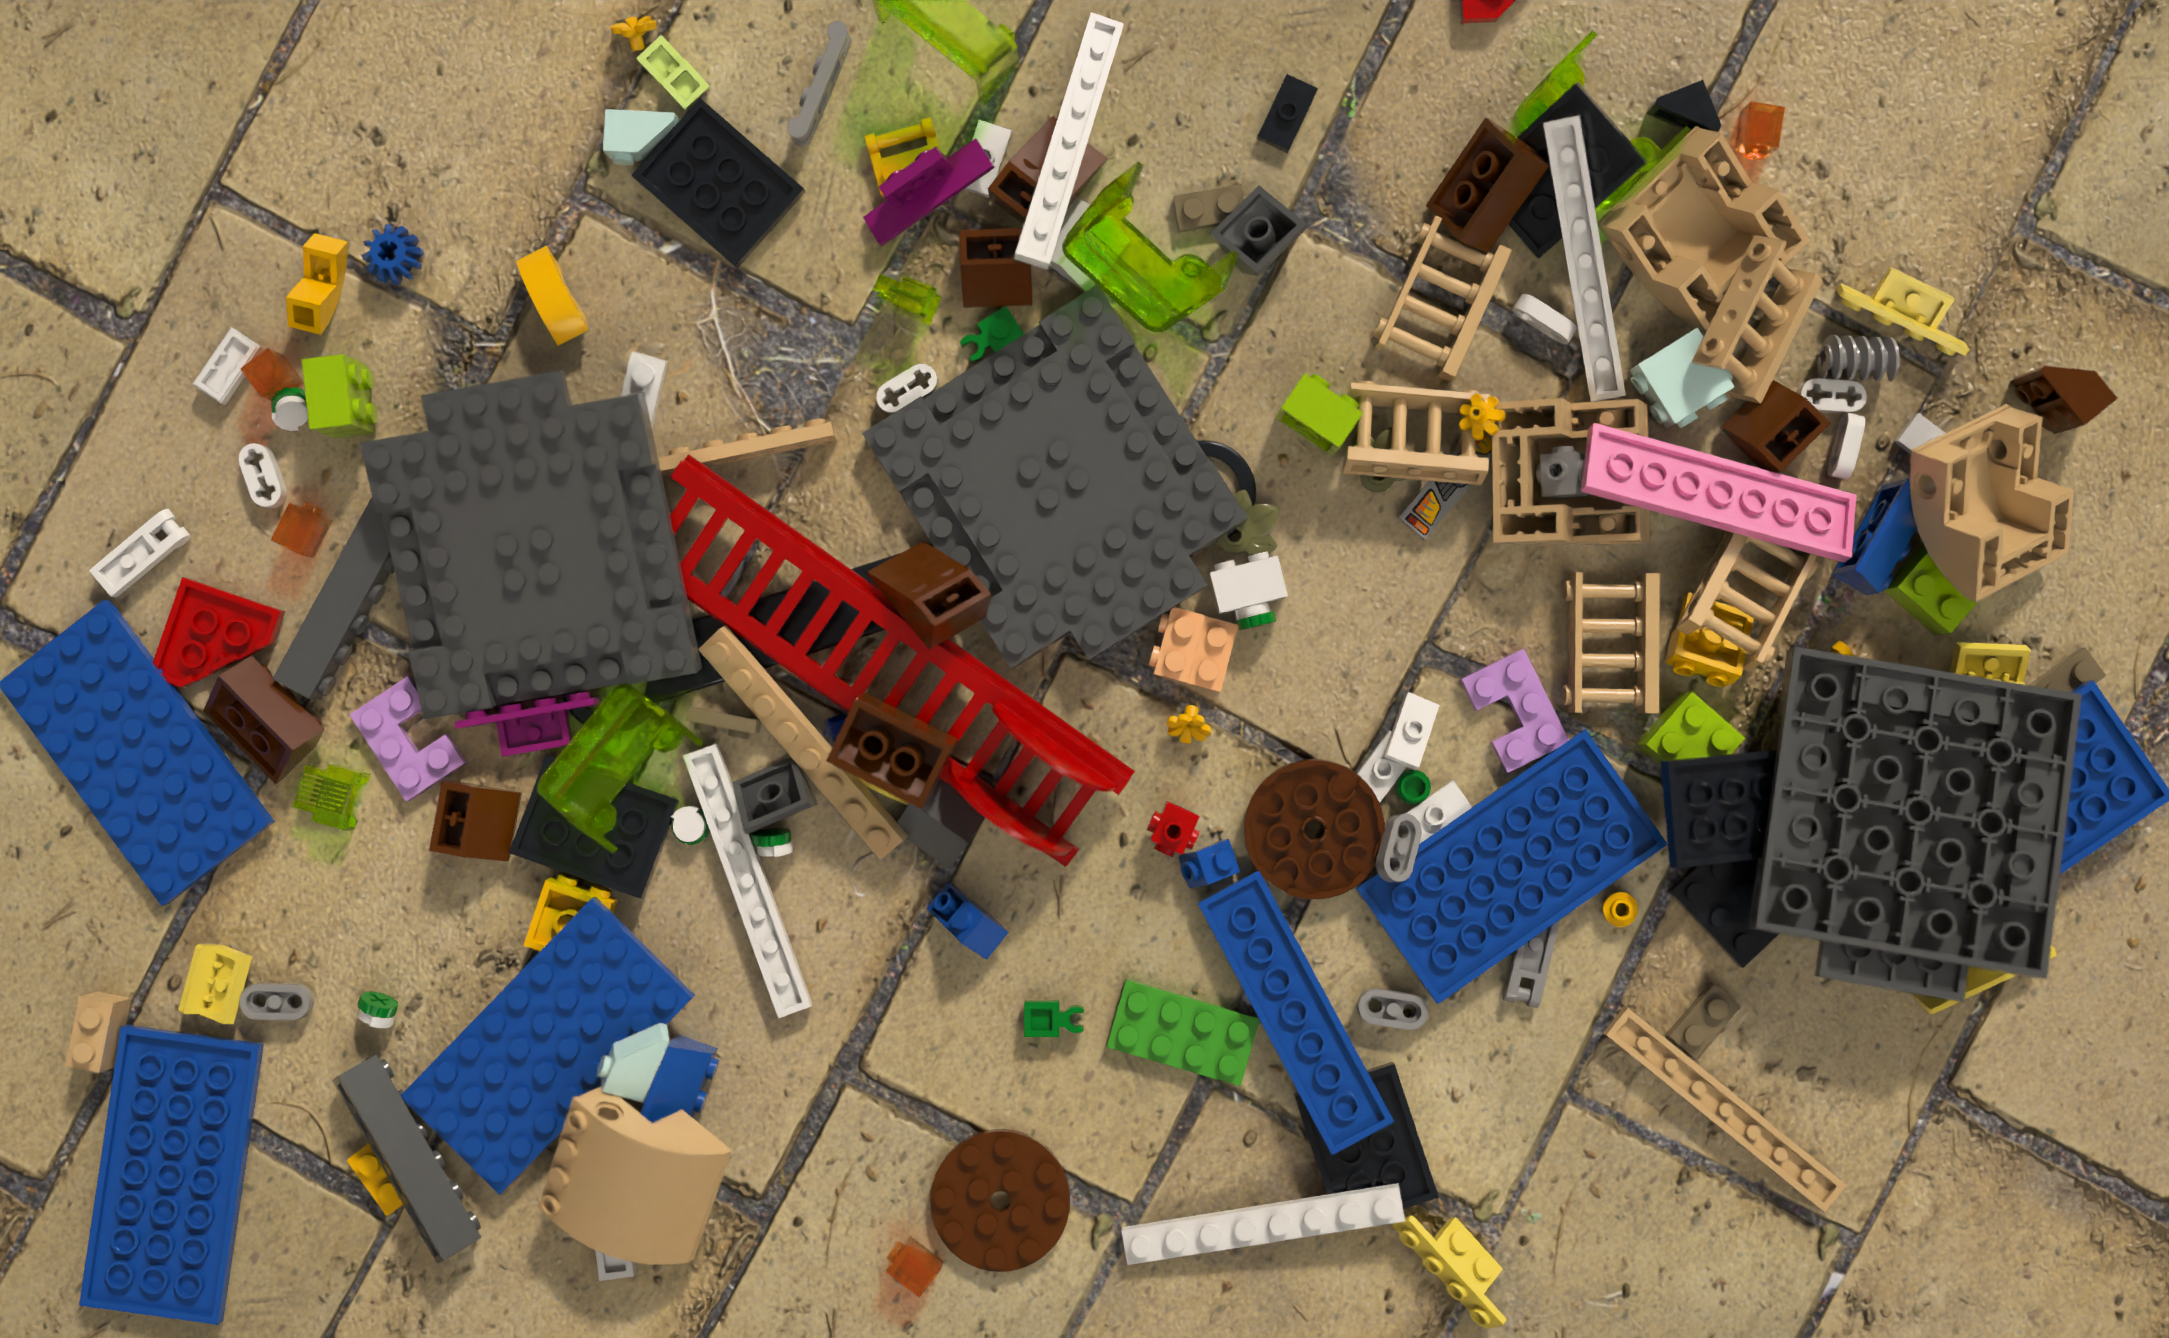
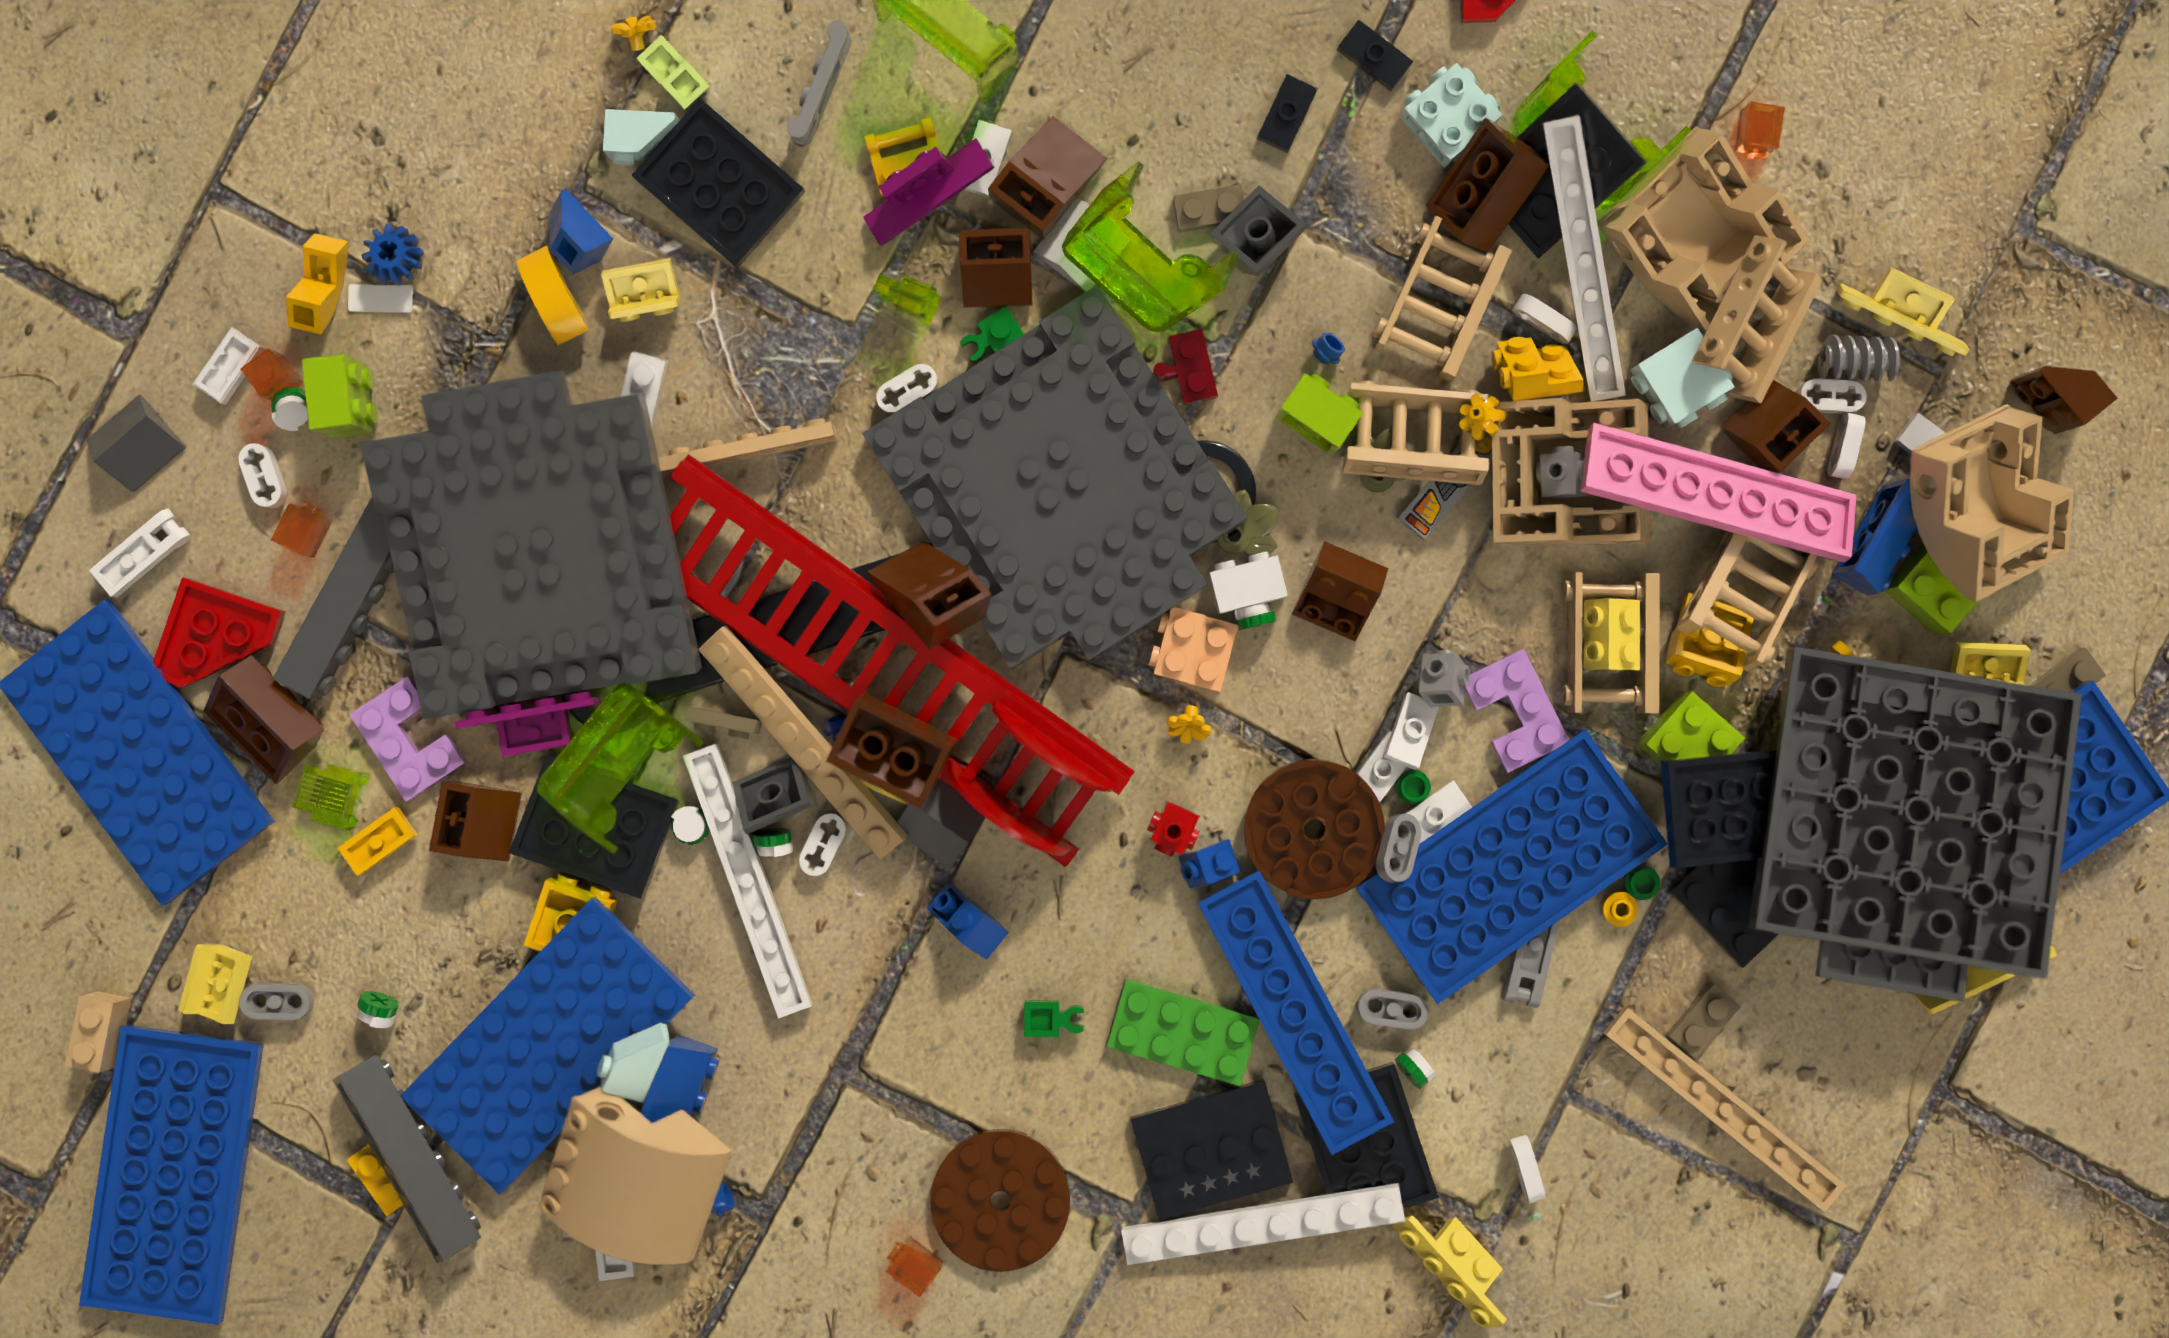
white plate [1014,12,1124,270] -> none
black slope [1646,80,1721,132] -> none
none -> dark grey slope [87,395,186,492]
none -> yellow plate [337,807,418,876]
none -> white sticker [348,284,413,313]
none -> blue slope [549,189,613,275]
none -> light yellow bracket [601,258,681,322]
none -> blue plate [710,1183,734,1217]
none -> white beam [799,813,847,876]
none -> black plate [1130,1079,1293,1220]
none -> dark red plate [1153,329,1218,405]
none -> reddish brown slope [1292,541,1389,641]
none -> blue plate [1312,332,1345,365]
none -> black plate [1337,20,1413,91]
none -> green piece [1394,1049,1437,1089]
none -> light aqua brick [1399,63,1503,168]
none -> light grey brick [1417,650,1470,707]
none -> yellow plate [1491,337,1583,402]
none -> white beam [1509,1135,1546,1204]
none -> light yellow bracket [1583,598,1640,670]
none -> green plate [1624,865,1660,900]

